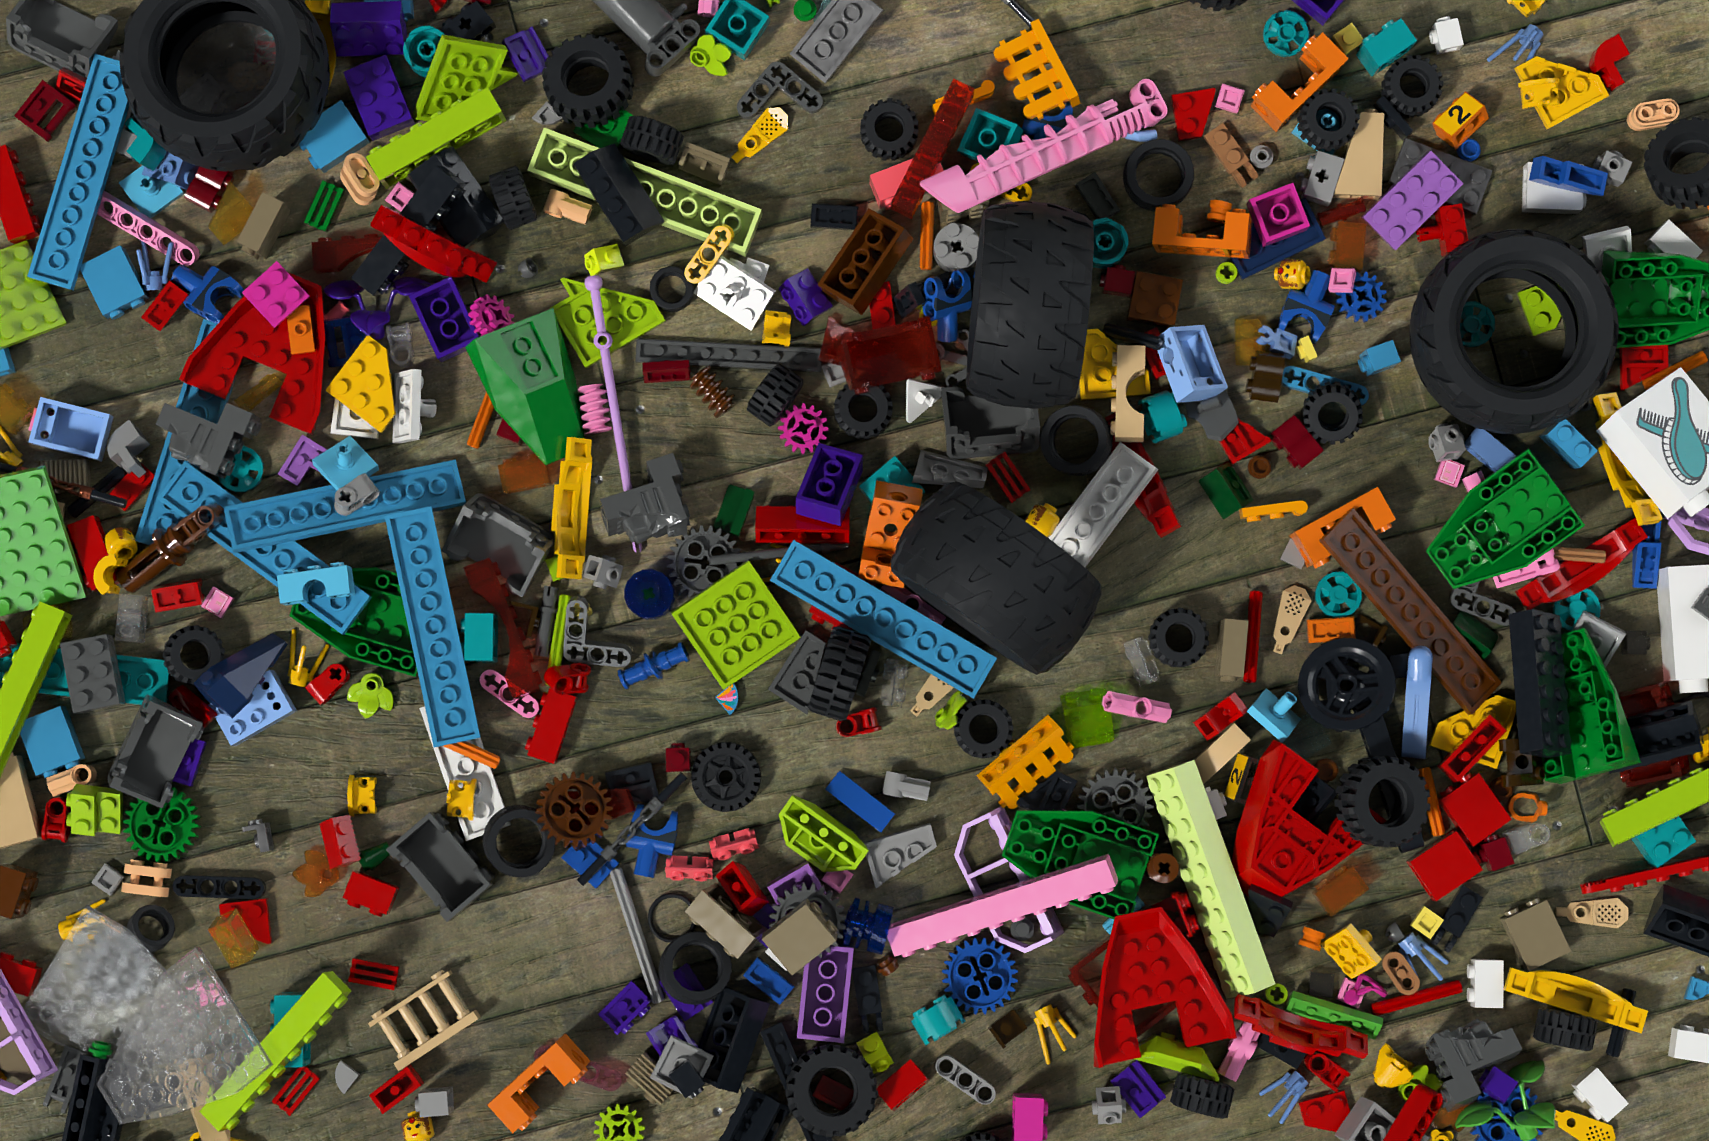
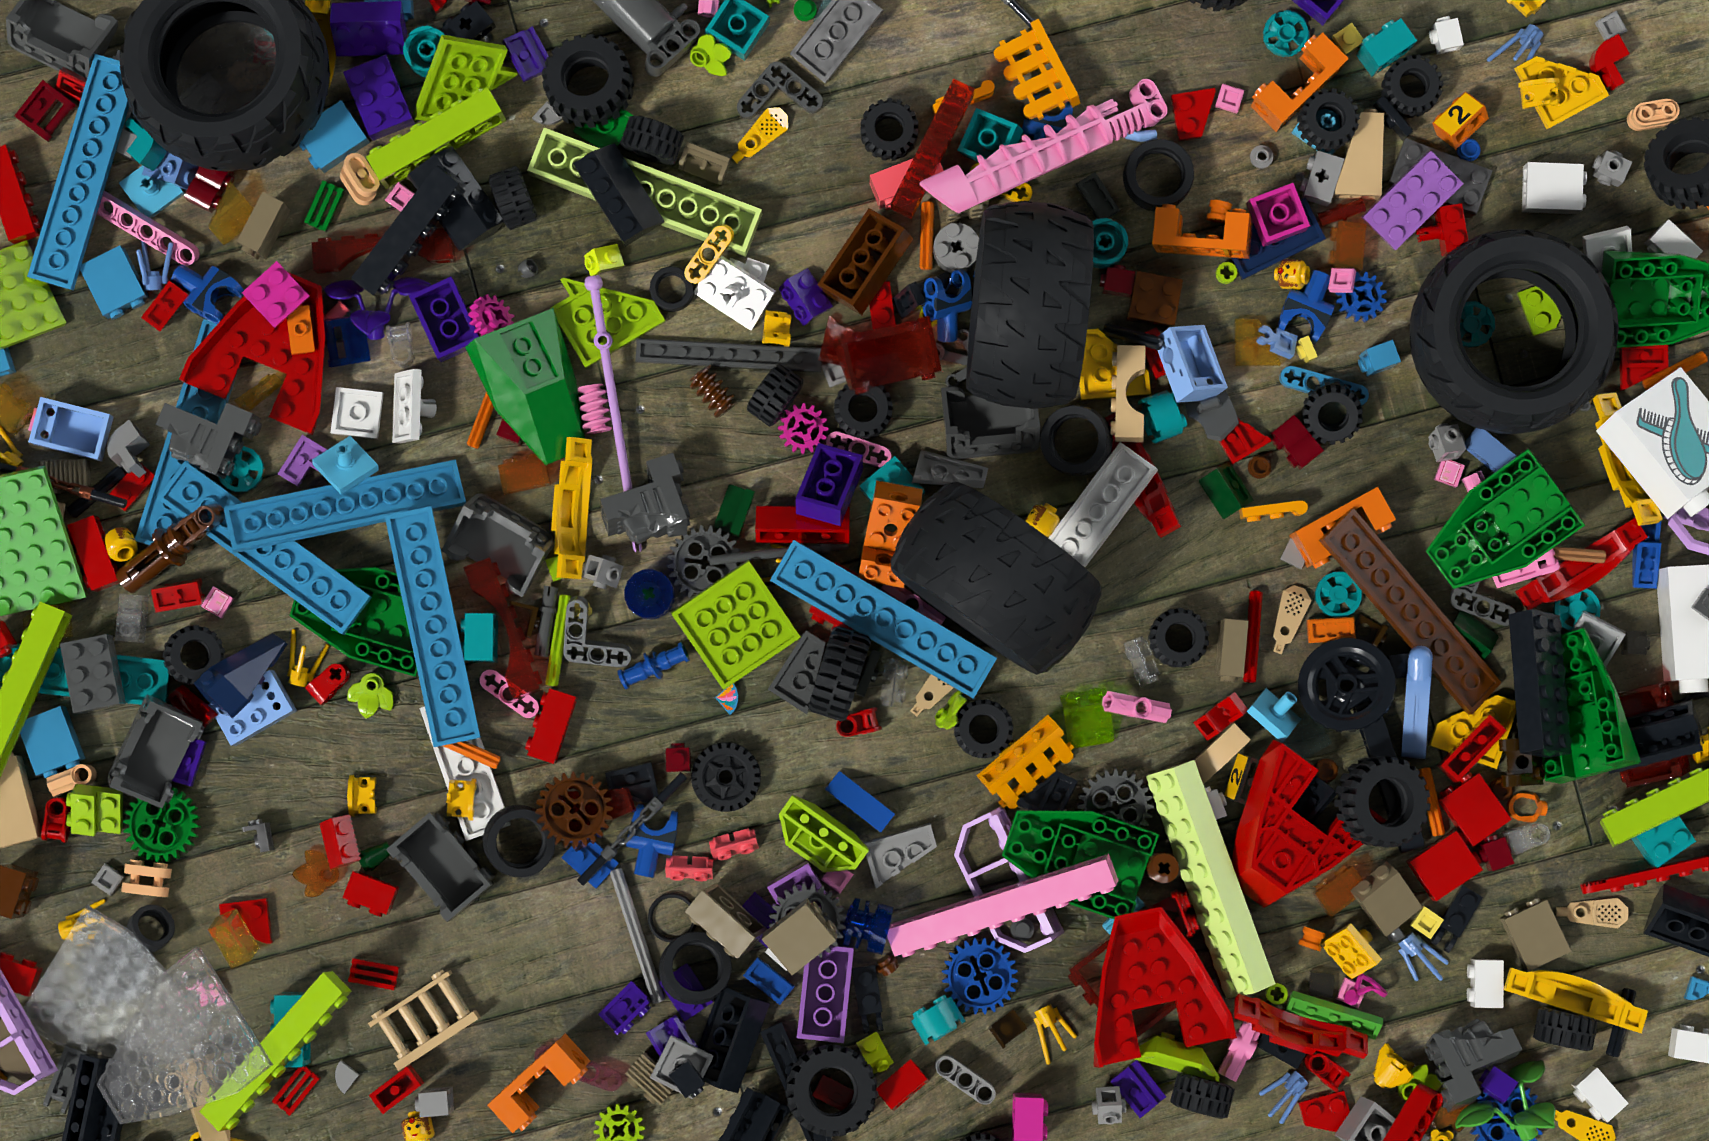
green plate [88,1041,113,1059] -> none
yellow piece [93,554,129,595] -> none
black beam [172,875,266,899] -> none
medium azure arch [277,562,355,606] -> none
yellow plate [325,336,396,433] -> none
light grey piece [334,473,380,516] -> none
red piece [370,205,497,283] -> none
light nougat piece [543,189,593,225] -> none
red piece [544,663,591,695] -> none
dark red plate [642,360,691,383] -> none
red brick [715,861,769,916] -> none
black plate [810,203,858,231] -> none
light grey piece [882,771,931,801] -> none
white piece [906,379,945,423] -> none
red tile [985,451,1031,503] -> none
medium nougat hinge [1204,123,1258,188] -> none
dark brown brick [1245,350,1285,403] -> none
black wing [1248,884,1293,938] -> none
red axle [1371,980,1463,1016] -> none
medium nougat plate [1382,951,1420,995] -> none
blue slope [1529,156,1608,196] -> none
dark azure brick [1539,419,1598,469] -> none
none -> bright pink beam [826,431,891,468]
none -> dark tan brick [1350,861,1422,937]
none -> light grey tile [1595,11,1628,41]

